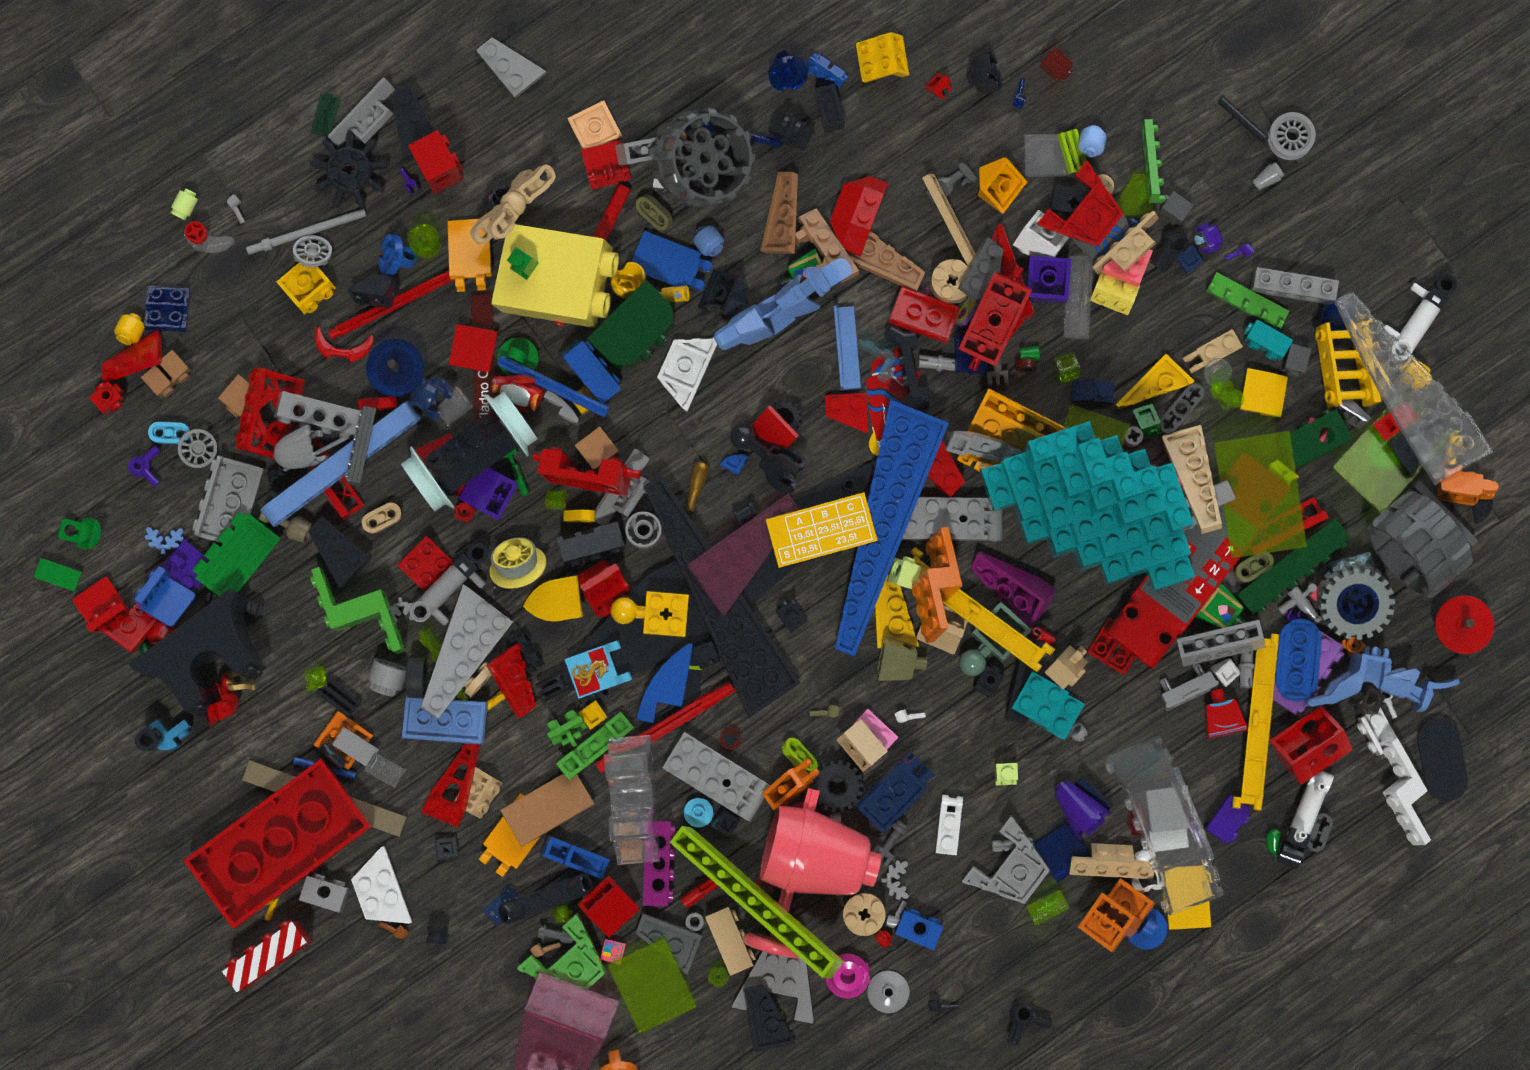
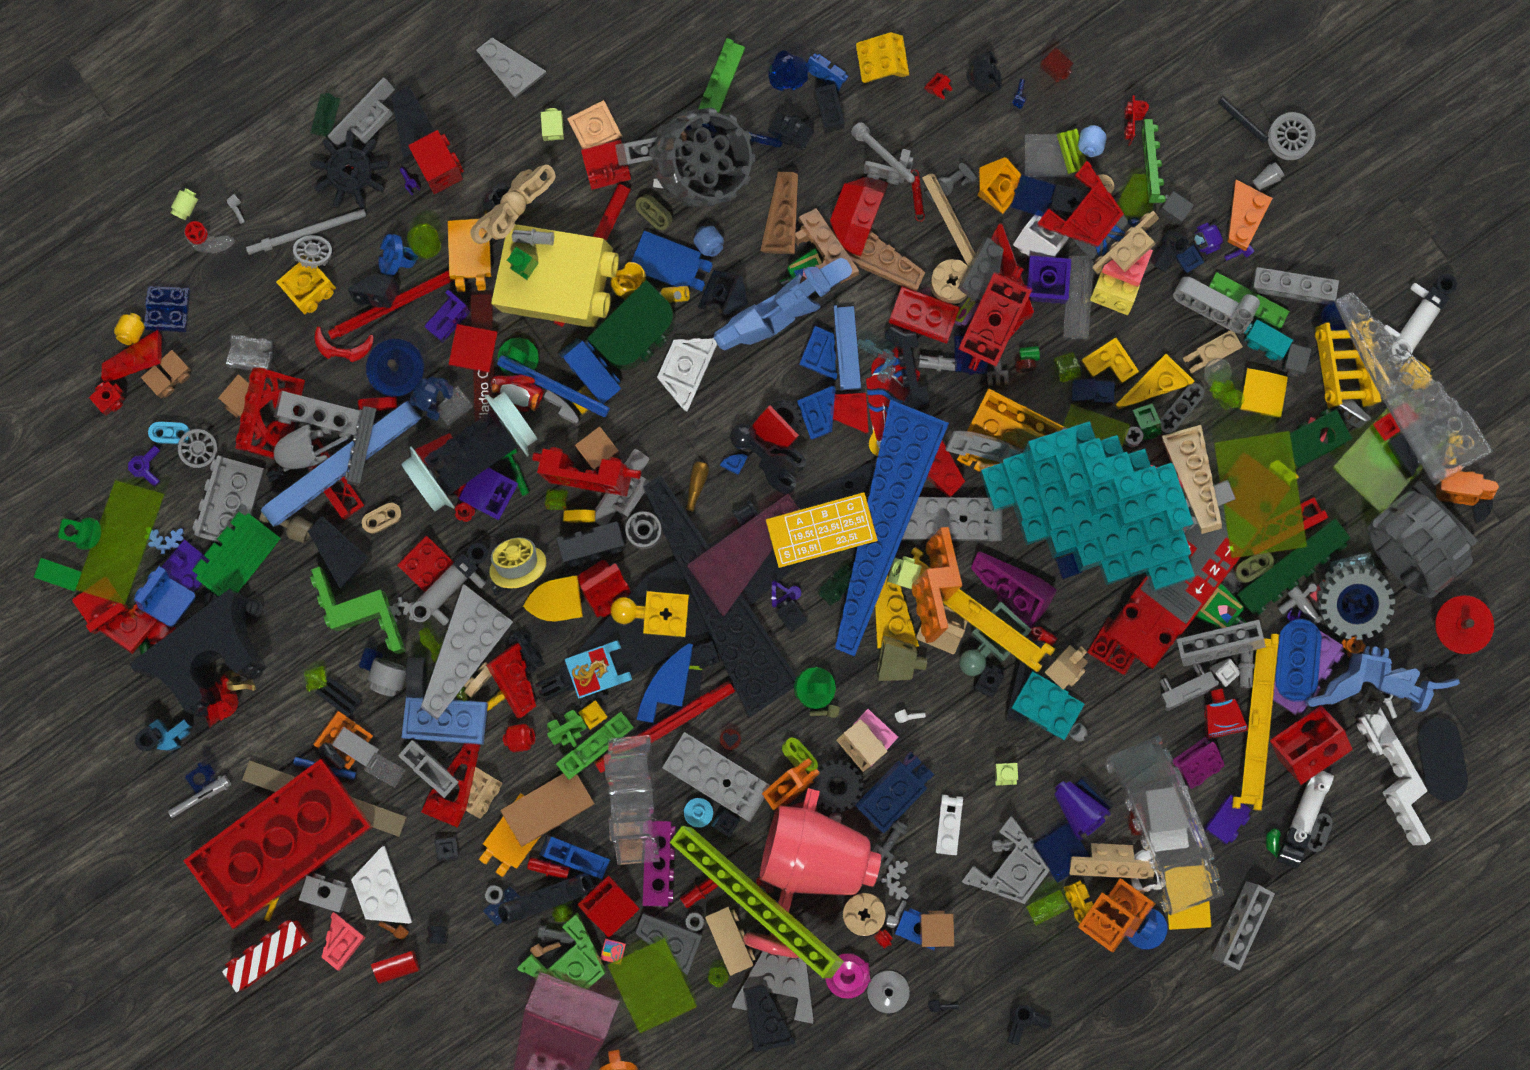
none -> clear neon green piece [76,480,165,604]
none -> light grey pin [168,775,231,818]
none -> clear blue bracket [185,762,217,793]
none -> clear bracket [226,335,273,371]
none -> coral wing [322,912,366,971]
none -> clear blue slope [359,648,383,671]
none -> red brick [371,951,420,984]
none -> light grey slope [398,739,458,798]
none -> dark purple panel [425,290,470,343]
none -> light grey axle [485,885,505,905]
none -> red head [503,724,536,753]
none -> light grey axle [512,229,554,246]
none -> red axle [527,858,570,880]
none -> yellowish green brick [541,108,564,141]
none -> bright green hinge [698,38,745,113]
none -> dark purple piece [772,580,801,607]
none -> green tile [794,667,836,709]
none -> blue wing [797,386,836,440]
none -> blue wing [798,326,837,380]
none -> clear green hinge [818,565,853,606]
none -> light grey piece [851,123,915,183]
none -> light grey bracket [864,149,913,185]
none -> red piece [911,169,925,221]
none -> medium nougat head [919,911,954,947]
none -> clear blue piece [1011,175,1056,217]
none -> clear blue tile [1055,554,1082,580]
none -> yellow hinge [1064,880,1093,924]
none -> yellow plate [1081,338,1139,384]
none -> red hinge [1124,96,1149,146]
none -> magenta bracket [1172,737,1225,789]
none -> light grey beam [1173,277,1260,334]
none -> light grey brick [1211,881,1275,970]
none -> orange wing [1227,180,1273,251]

